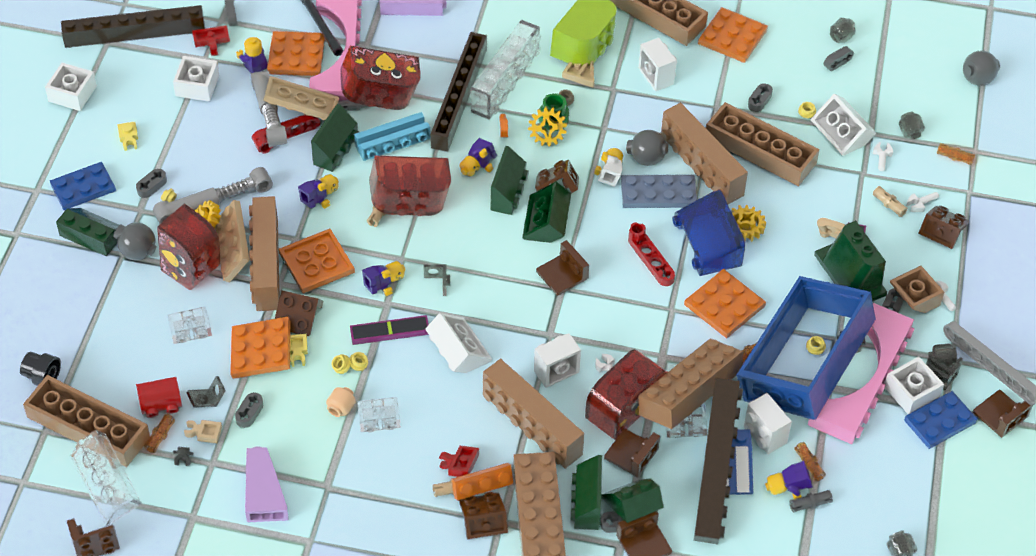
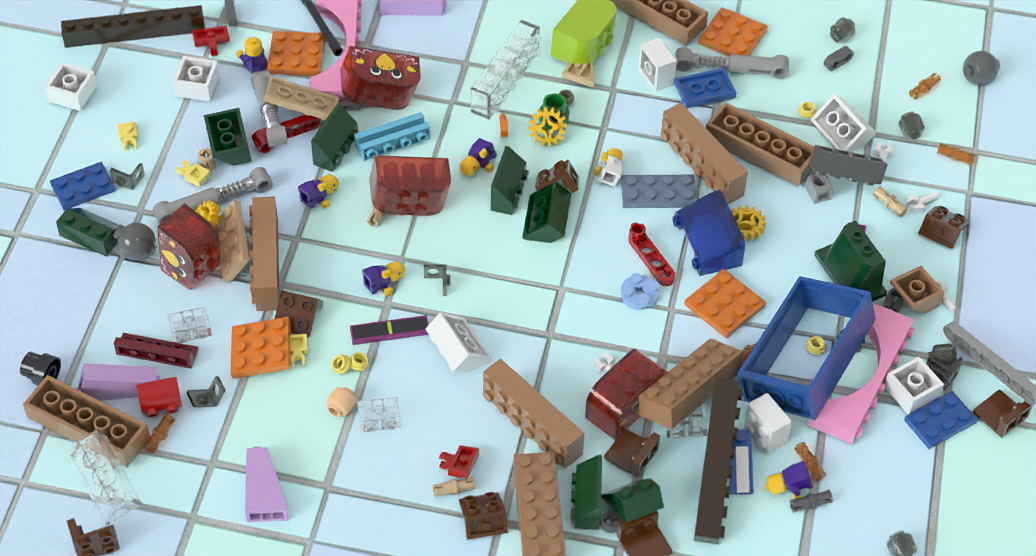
dark grey beam [136,169,167,198] -> none
light yellow plate [160,188,177,202] -> none
pearl dark grey plate [173,447,194,466] -> none
tan plate [184,420,222,444] -> none
dark grey beam [235,392,264,428] -> none
orange plate [278,228,355,294] -> none
dark brown brick [430,32,487,152] -> none
orange plate [452,463,514,500] -> none
white brick [534,333,581,388] -> none
reddish brown bracket [536,240,589,295] -> none
dark grey brick [626,129,668,166] -> none
dark grey beam [748,83,773,112] -> none
tan plate [817,217,845,239] -> none
none -> lavender slope [78,363,160,401]
none -> clear smoke bracket [109,163,145,190]
none -> dark red fence [113,333,199,369]
none -> light yellow plate [176,160,211,187]
none -> tan bush [198,148,216,172]
none -> dark green slope [203,108,252,166]
none -> light blue plate [621,273,659,310]
none -> blue plate [674,68,737,108]
none -> light grey piece [675,47,789,79]
none -> light grey brick [805,173,833,204]
none -> dark grey brick [809,145,888,186]
none -> clear orange pin [909,72,941,100]

